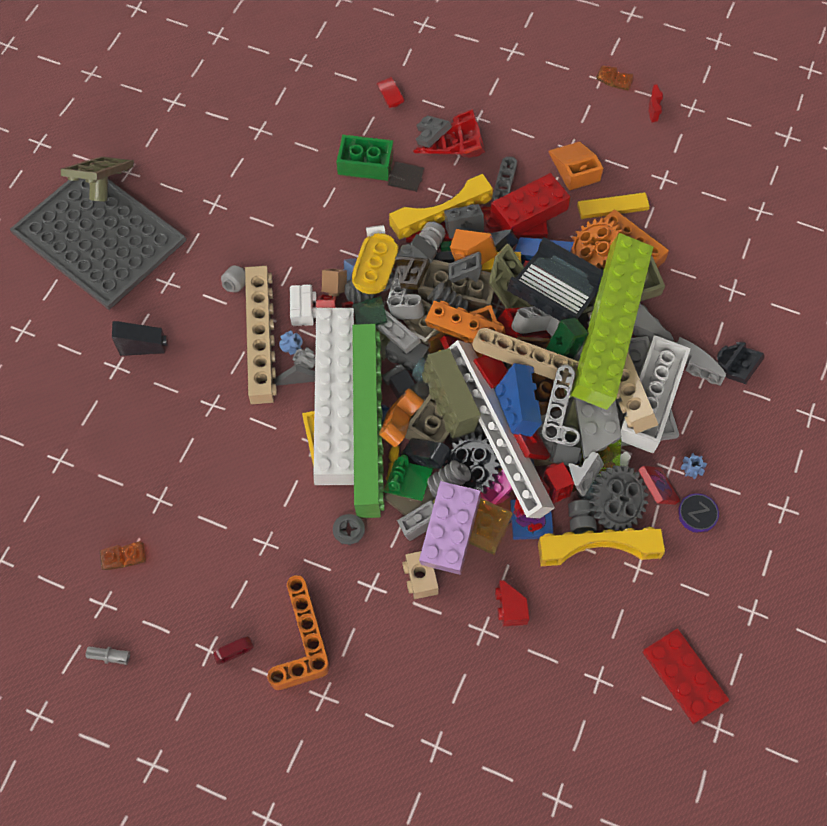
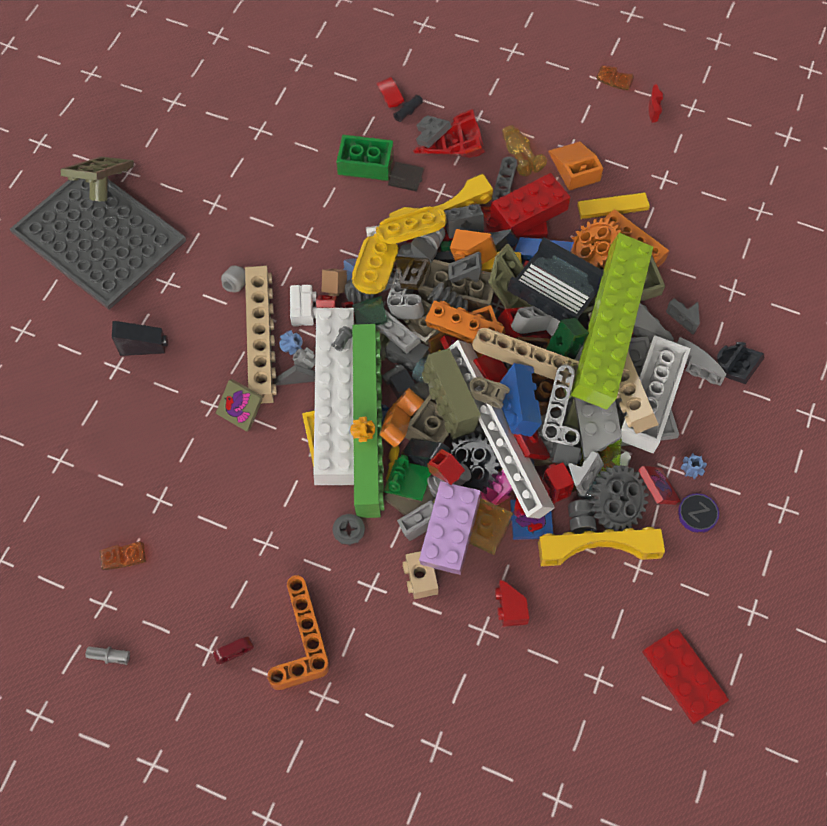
none -> olive tile [216,379,263,431]
none -> dark grey pin [332,326,353,351]
none -> light orange gear [350,417,375,442]
none -> yellow tile [376,207,447,244]
none -> black pin [394,95,423,122]
none -> red slope [428,449,465,485]
none -> dark tan piece [470,376,510,409]
none -> clear yellow piece [502,125,547,176]
none -> dark grey slope [666,298,700,335]

